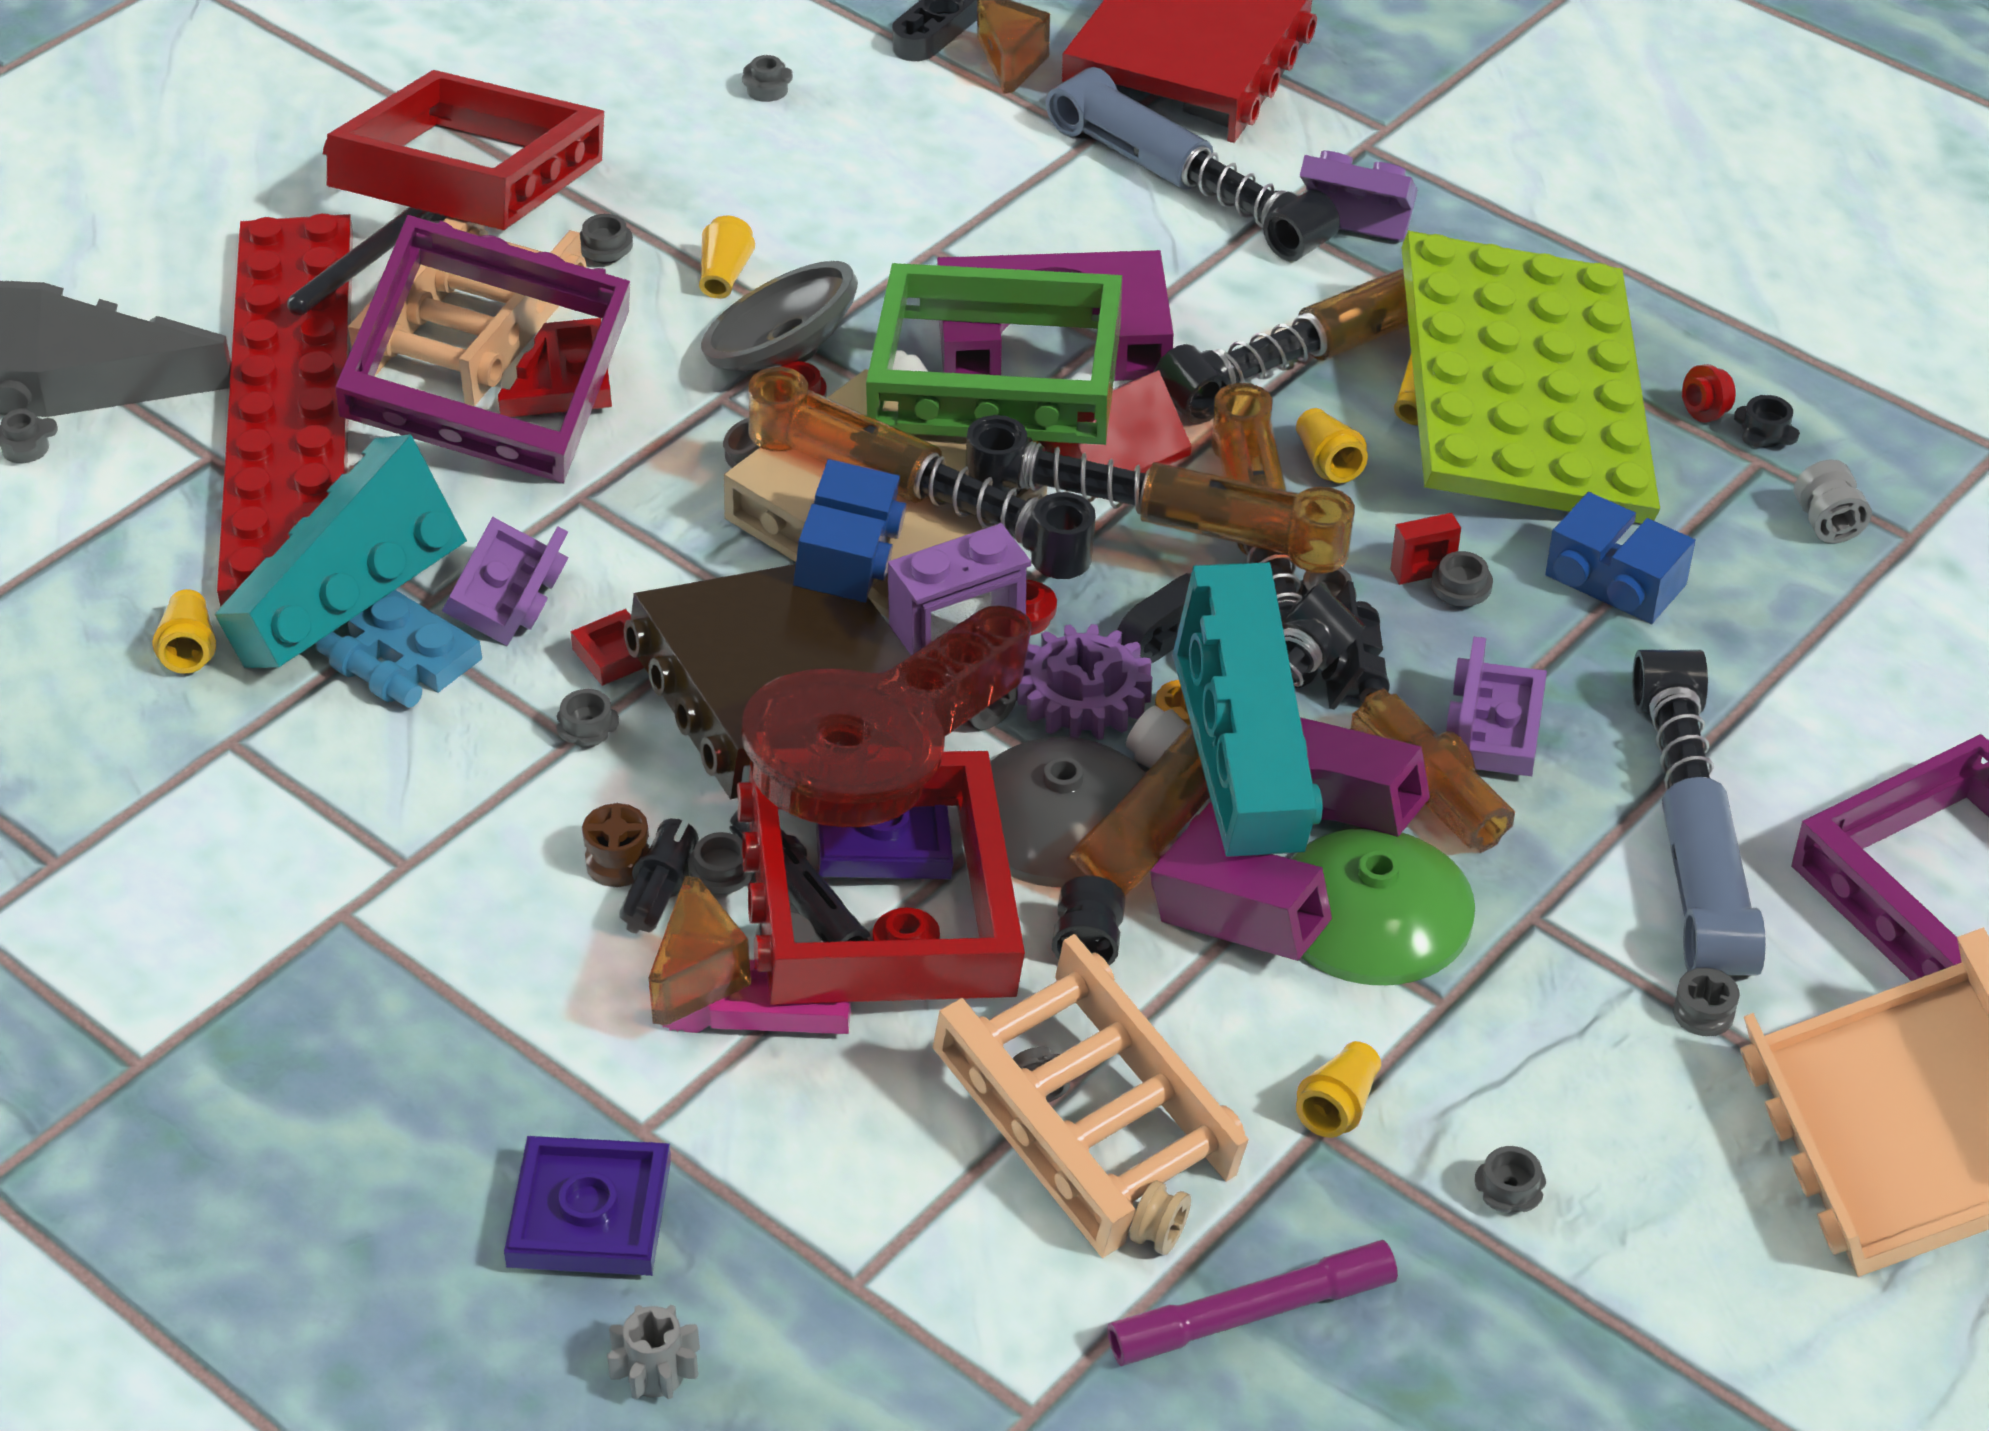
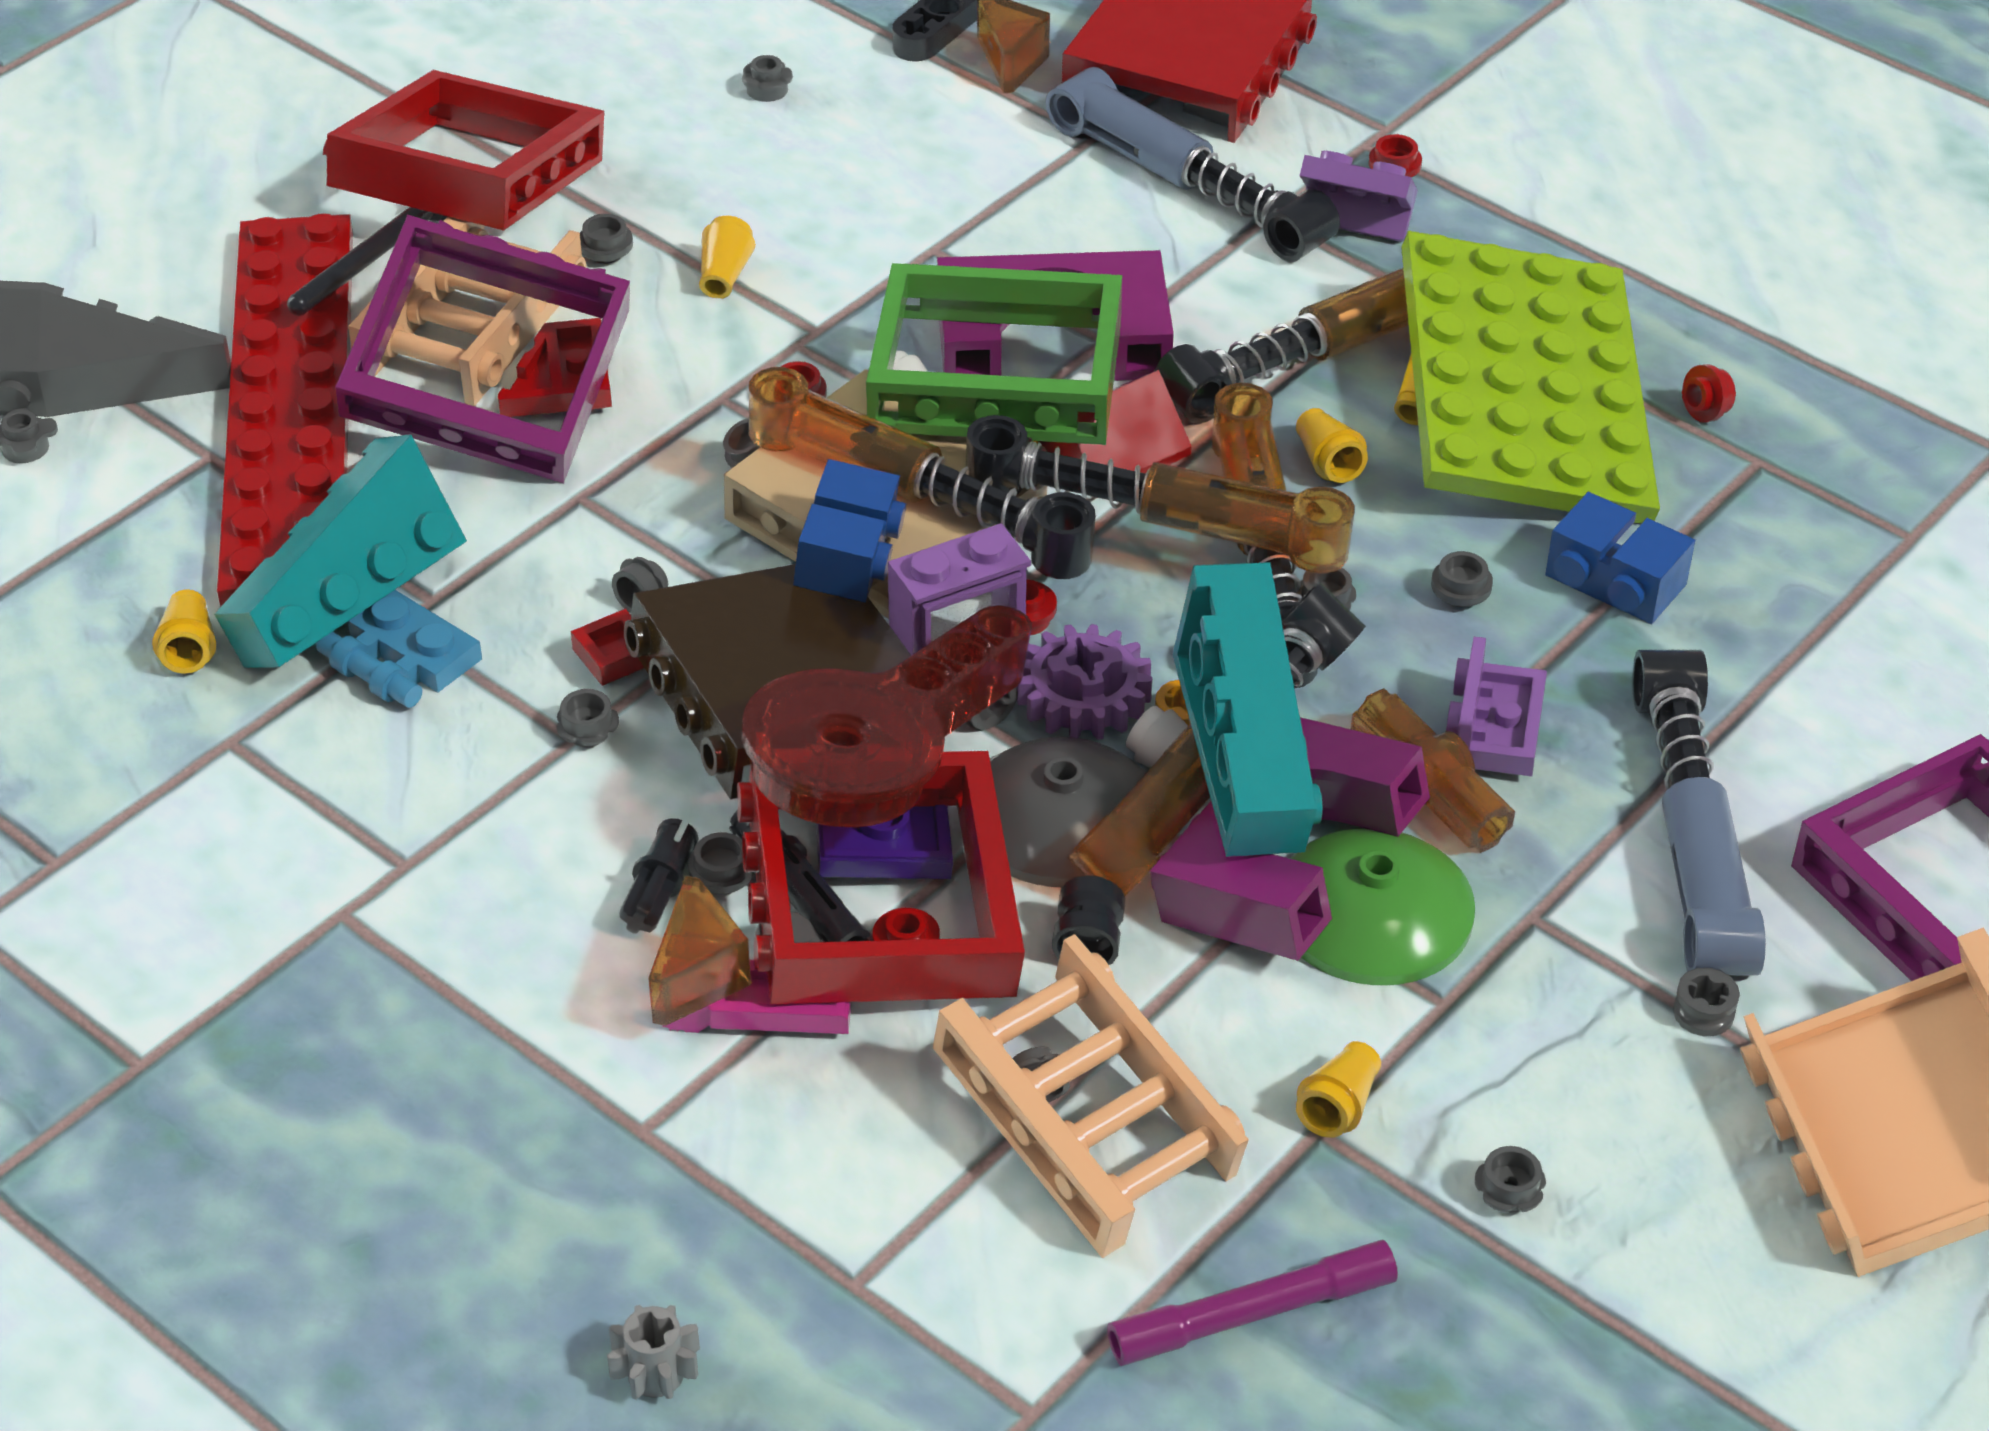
medium lavender bracket [442,516,569,646] -> none
dark purple plate [504,1136,671,1276] -> none
reddish brown wheel [582,803,650,887] -> none
dark grey dish [701,261,858,371] -> none
black beam [1117,573,1191,664] -> none
tan bush [1130,1180,1191,1255] -> none
black hinge [1321,580,1390,710] -> none
red plate [1390,512,1461,585] -> none
black plate [1734,395,1800,448] -> none
light grey wheel [1794,459,1872,544] -> none
none -> dark grey plate [612,557,668,613]
none -> red plate [1368,134,1422,177]

